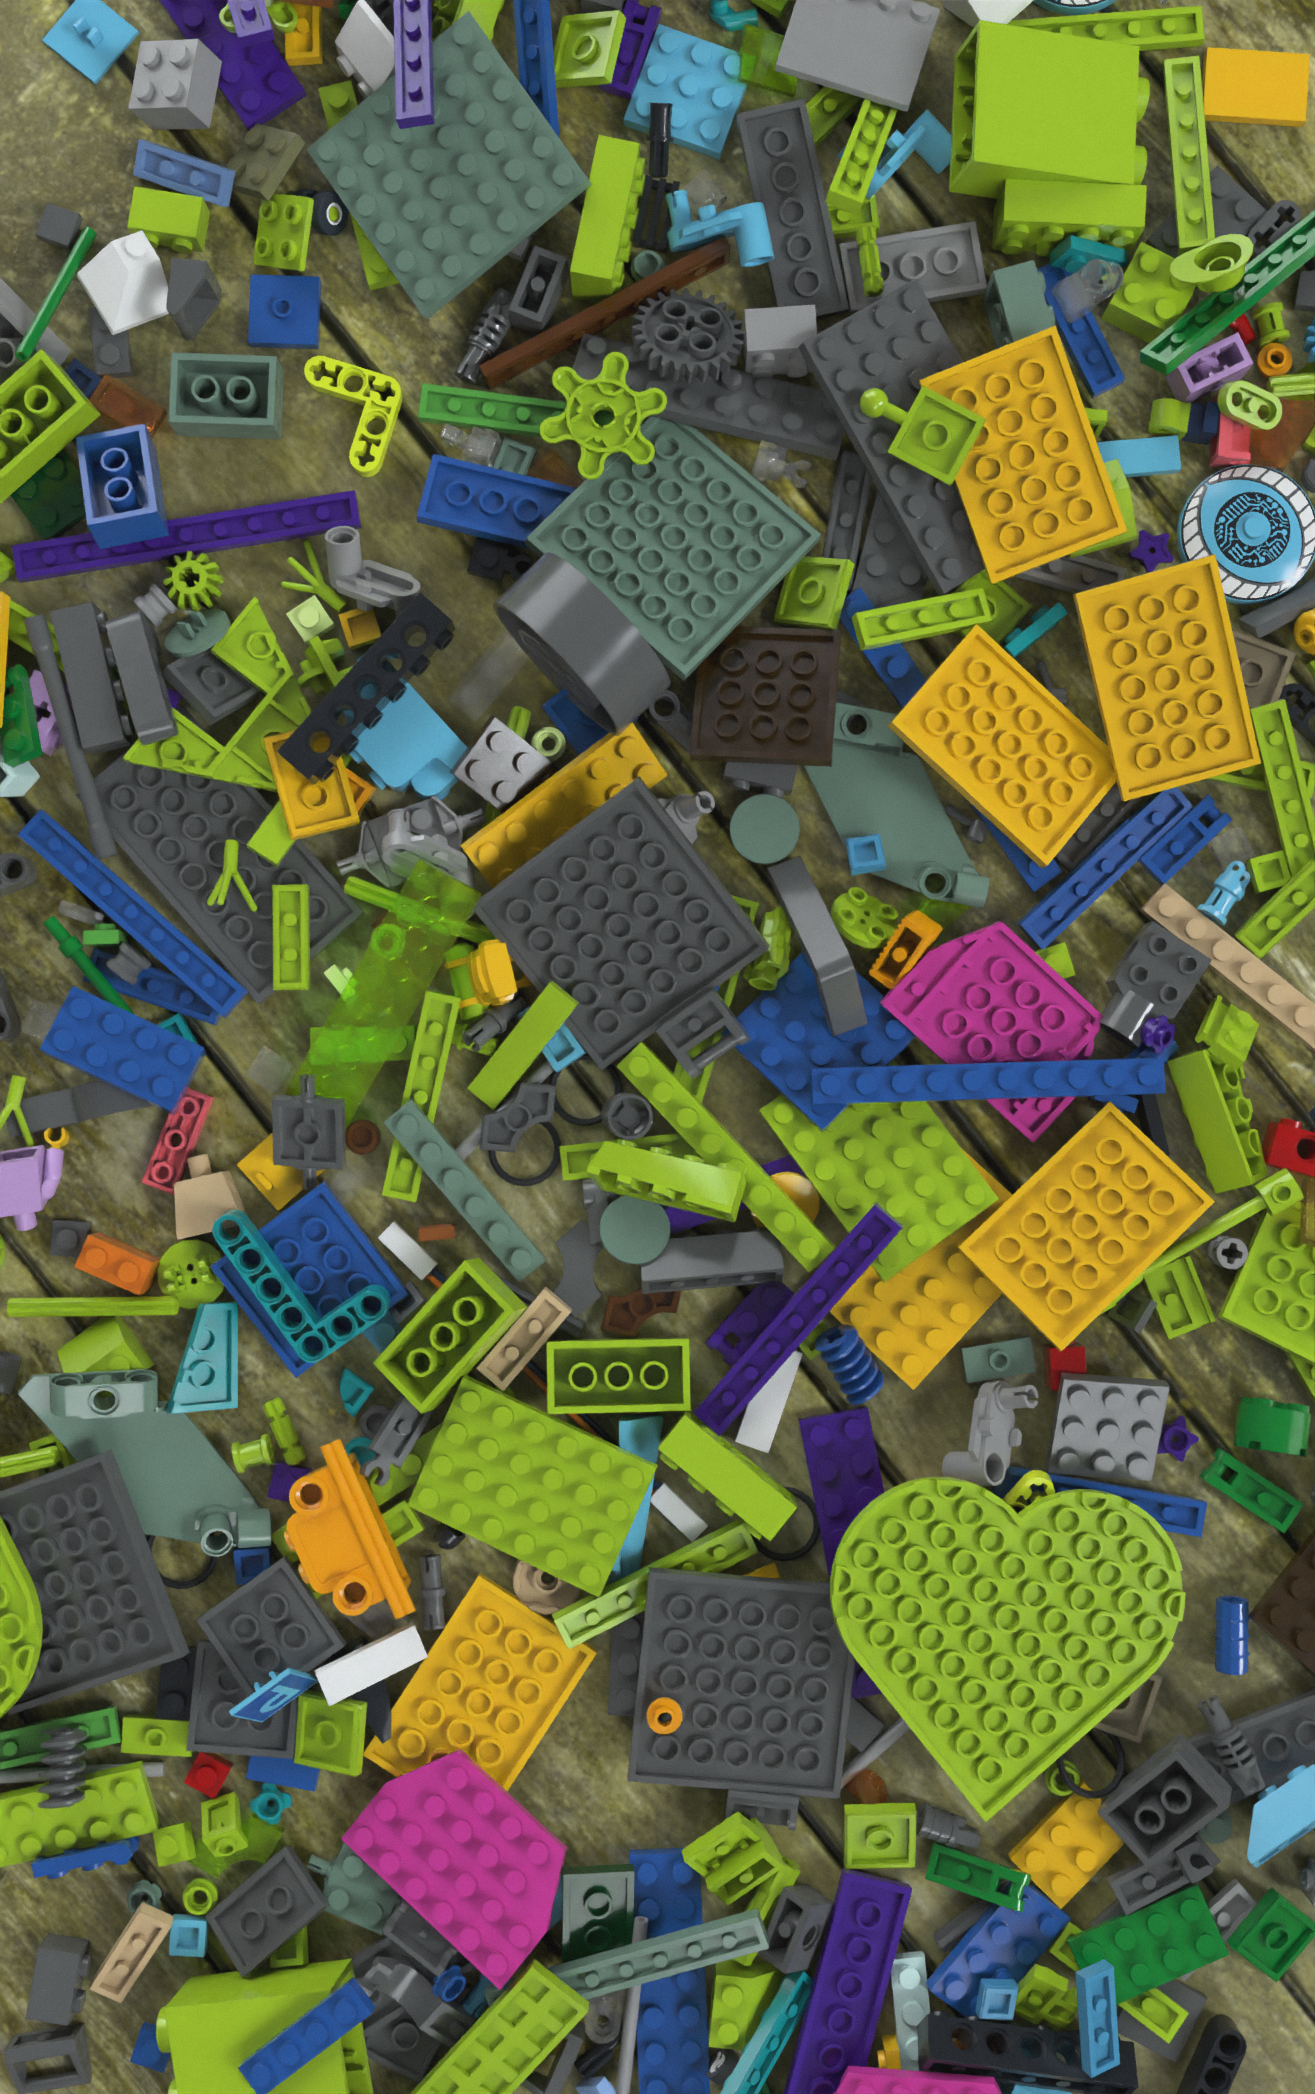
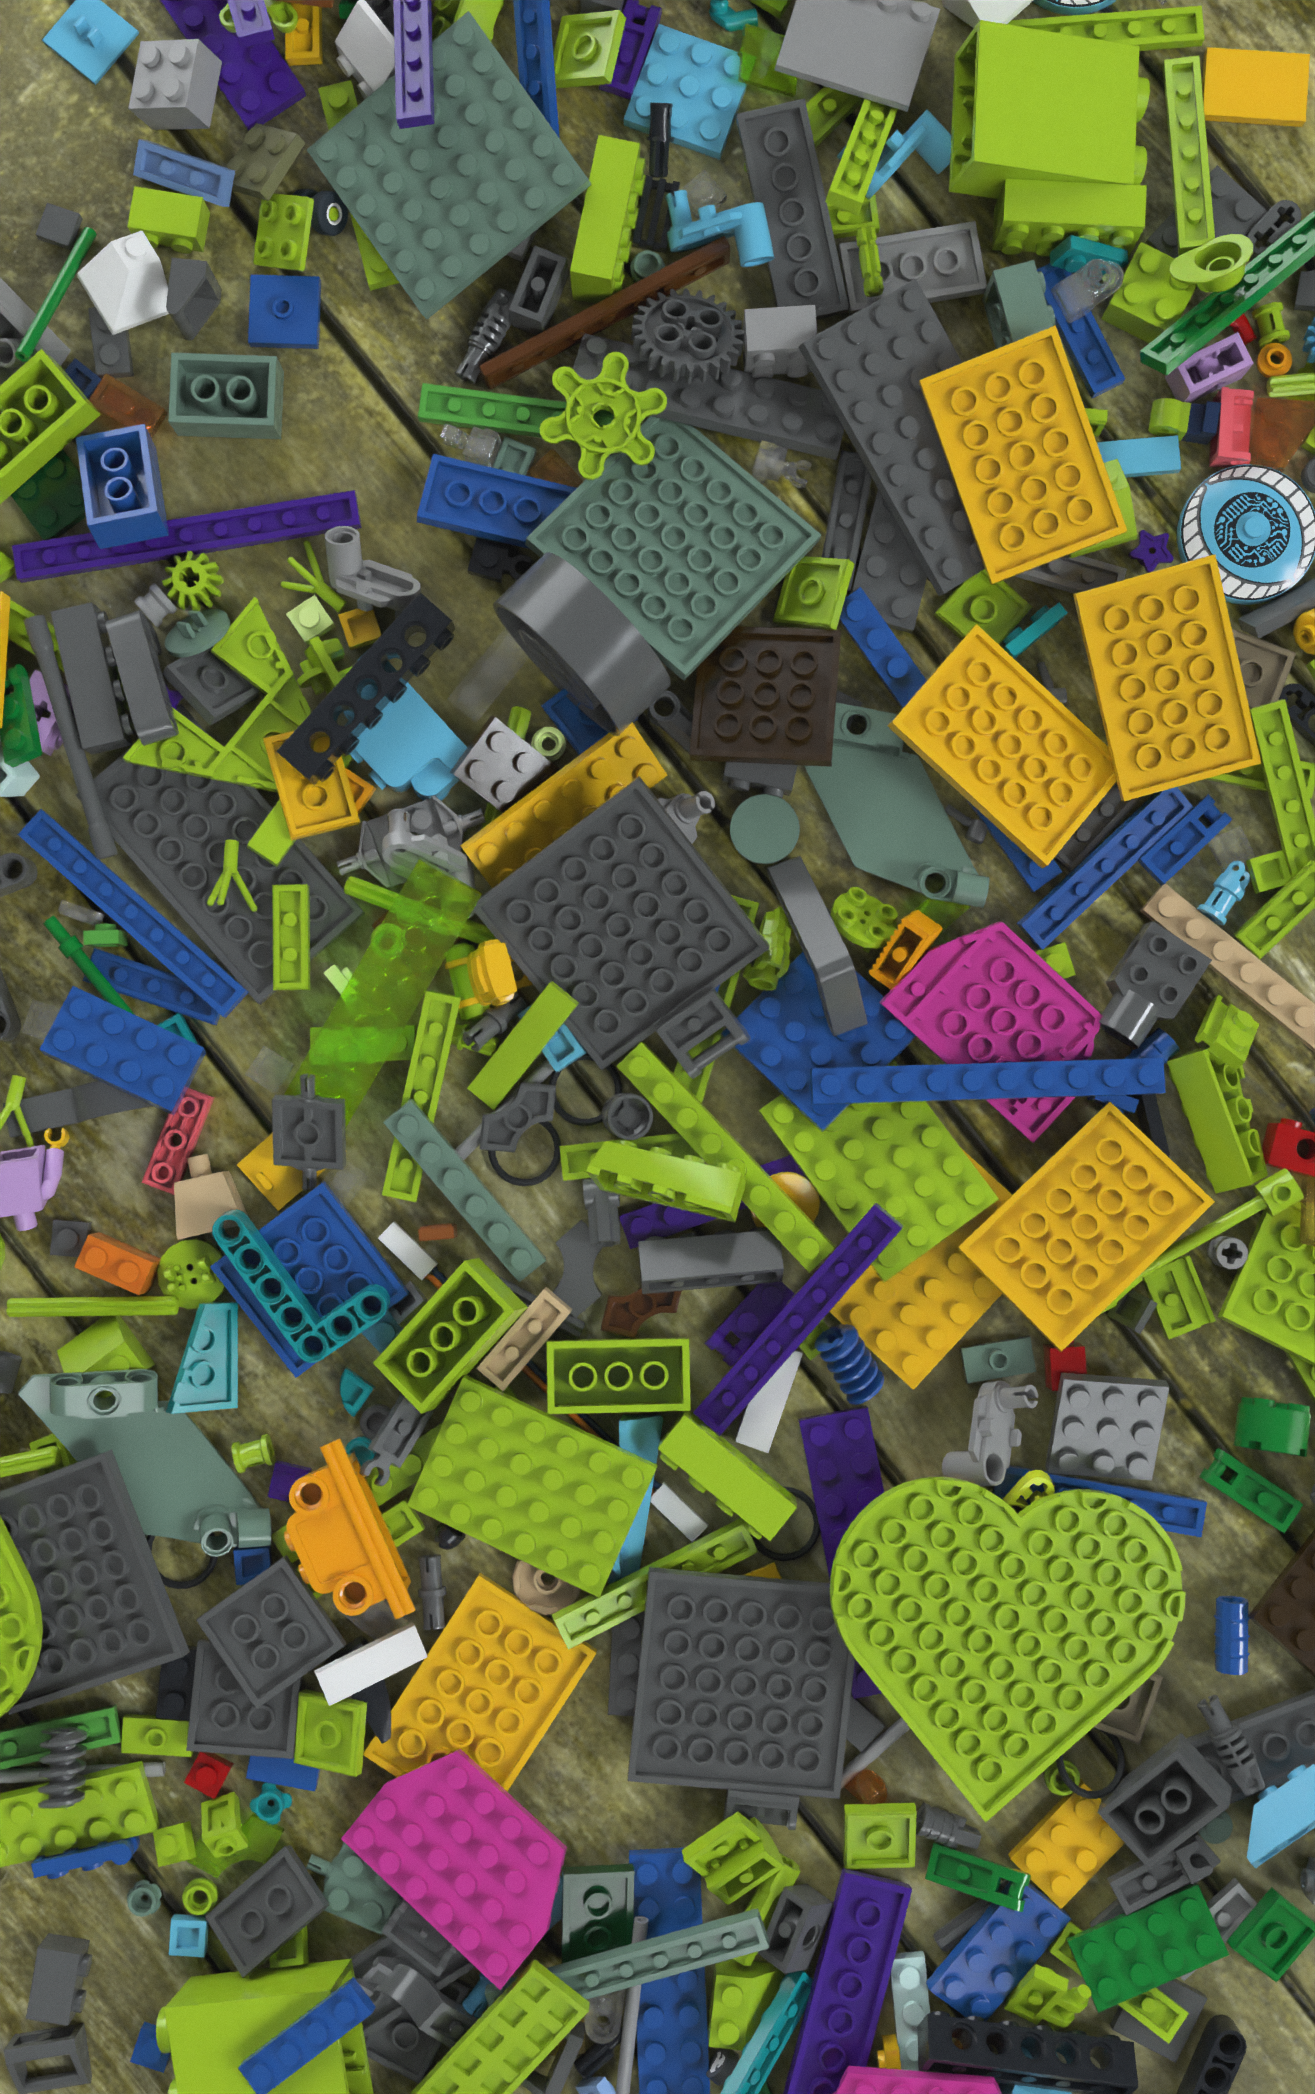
tan plate [89,1902,174,2003] -> none
dark grey wheel [106,942,152,986] -> none
piece [229,1668,318,1722] -> none
lime axle [262,1397,306,1466] -> none
neon yellow beam [304,355,403,477] -> none
reddish brown tile [346,1120,381,1155] -> none
blue plate [432,1965,466,2002] -> none
sand green piece [599,1196,670,1265] -> none
light orange plate [646,1697,683,1734] -> none
dark azure tile [845,833,886,875] -> none
lime plate [851,587,992,651] -> none
lime plate [860,386,986,486] -> none
dark azure tile [975,1978,1019,2020] -> none
dark azure plate [1075,1959,1120,2078] -> none
dark purple plate [1141,1015,1175,1055] -> none
dark purple plate [1157,1416,1199,1462] -> none
lime plate [1218,380,1282,430] -> none

